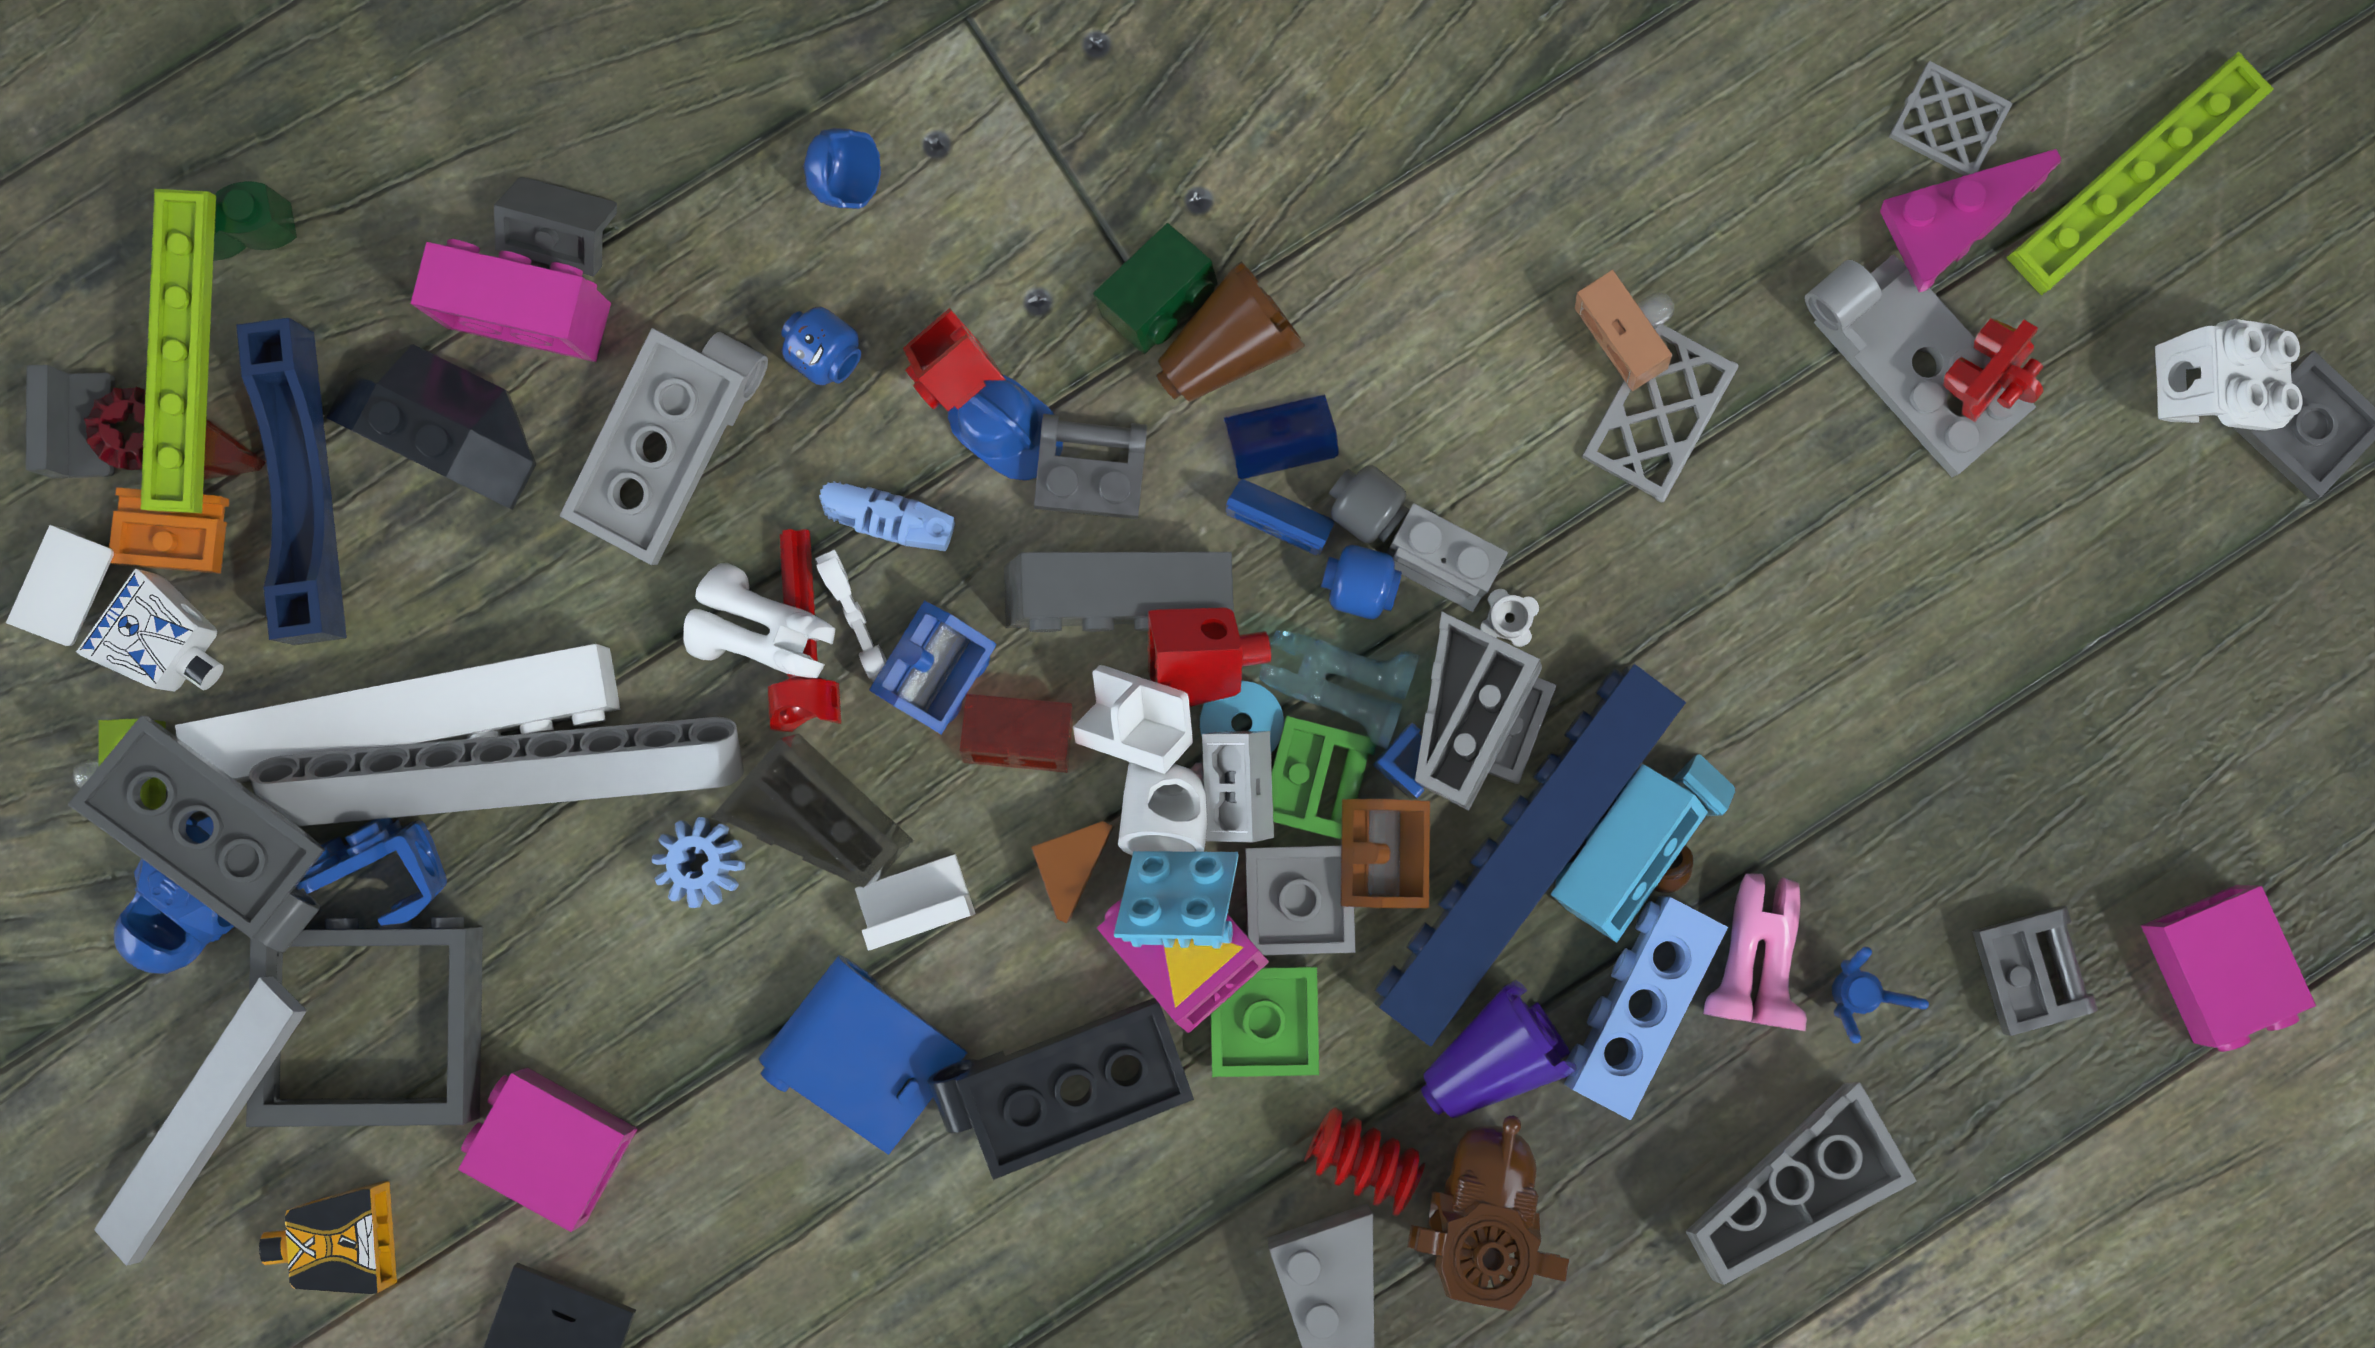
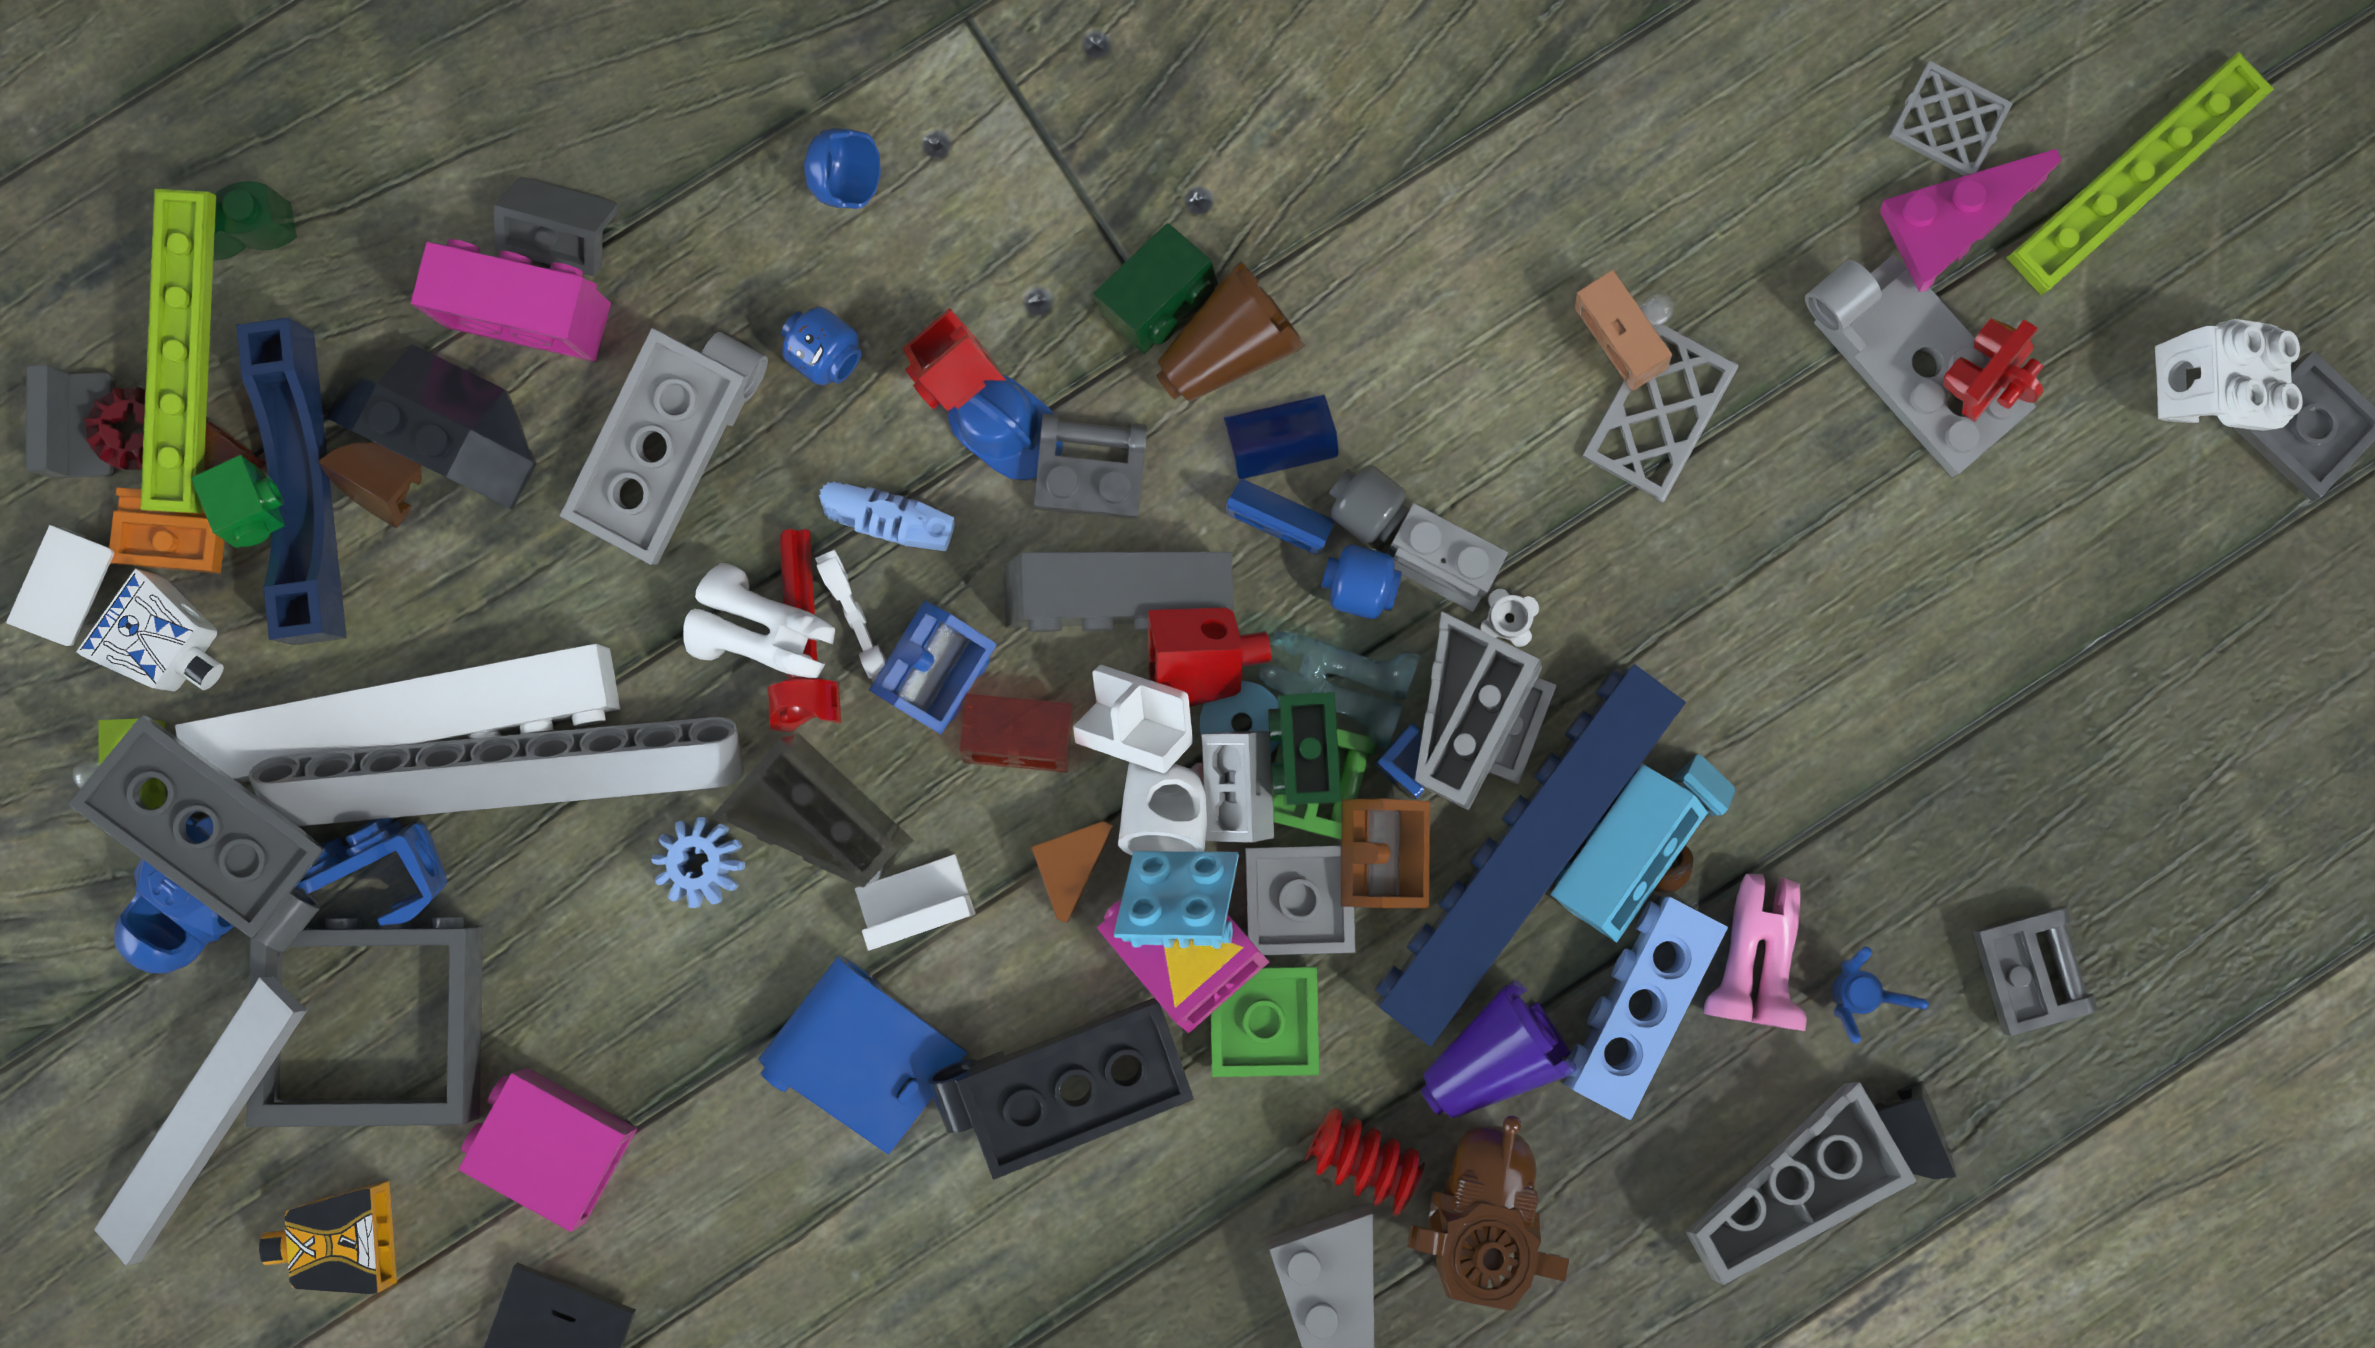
dark pink brick [2141,885,2316,1052] -> none
none -> green brick [191,455,286,548]
none -> reddish brown brick [318,443,422,528]
none -> dark green brick [1268,692,1341,806]
none -> black brick [1874,1081,1956,1179]

